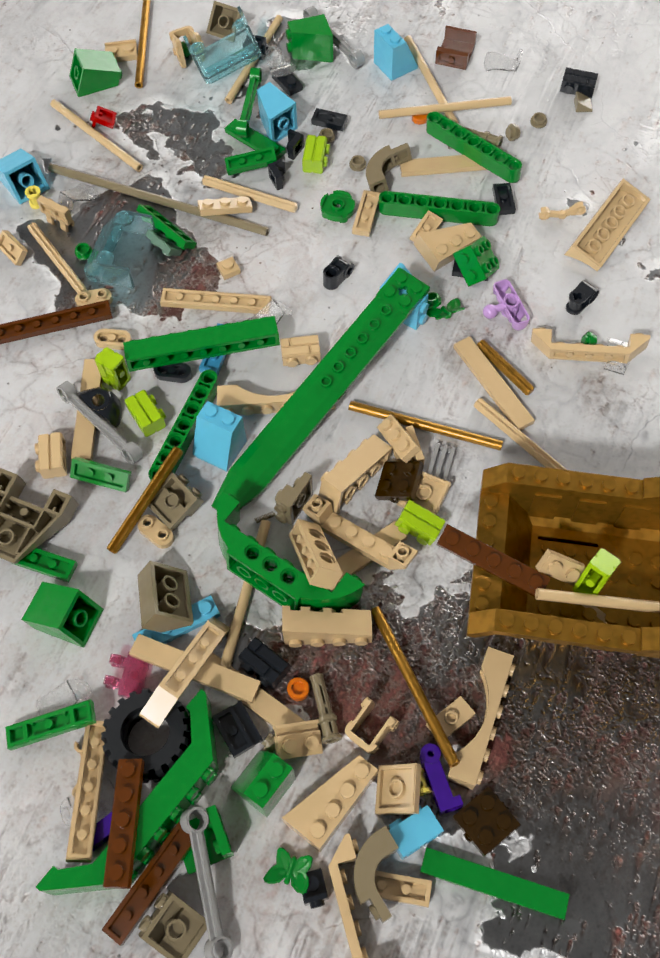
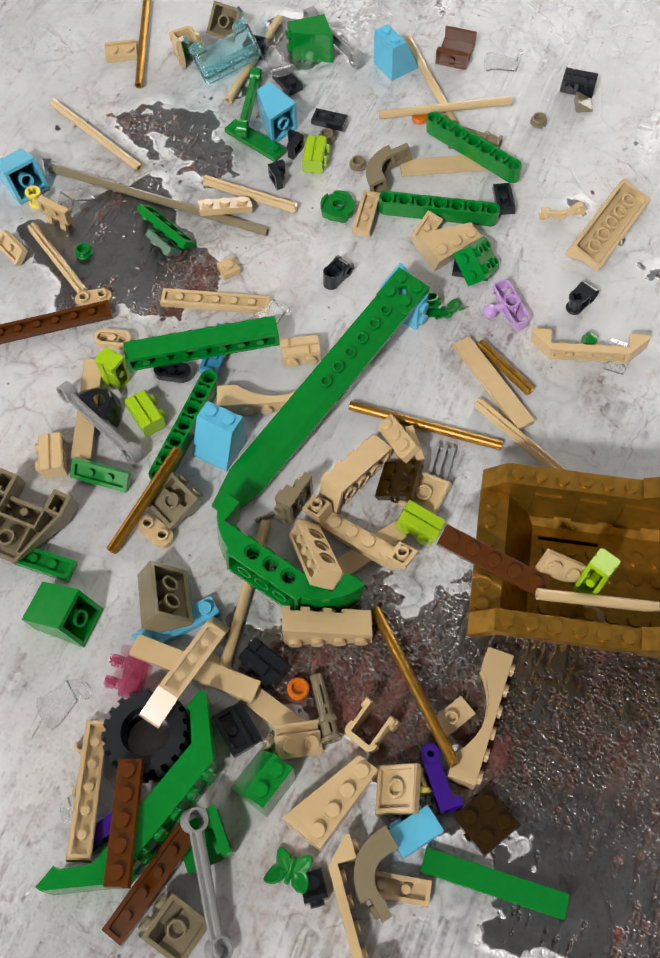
green plate [5,700,96,751] -> none
green slope [69,48,122,97] -> none
clear light blue windscreen [84,210,156,289] -> none
red bracket [90,106,117,129] -> none
green plate [225,146,277,176] -> none
dark tan plate [505,123,520,141] -> none

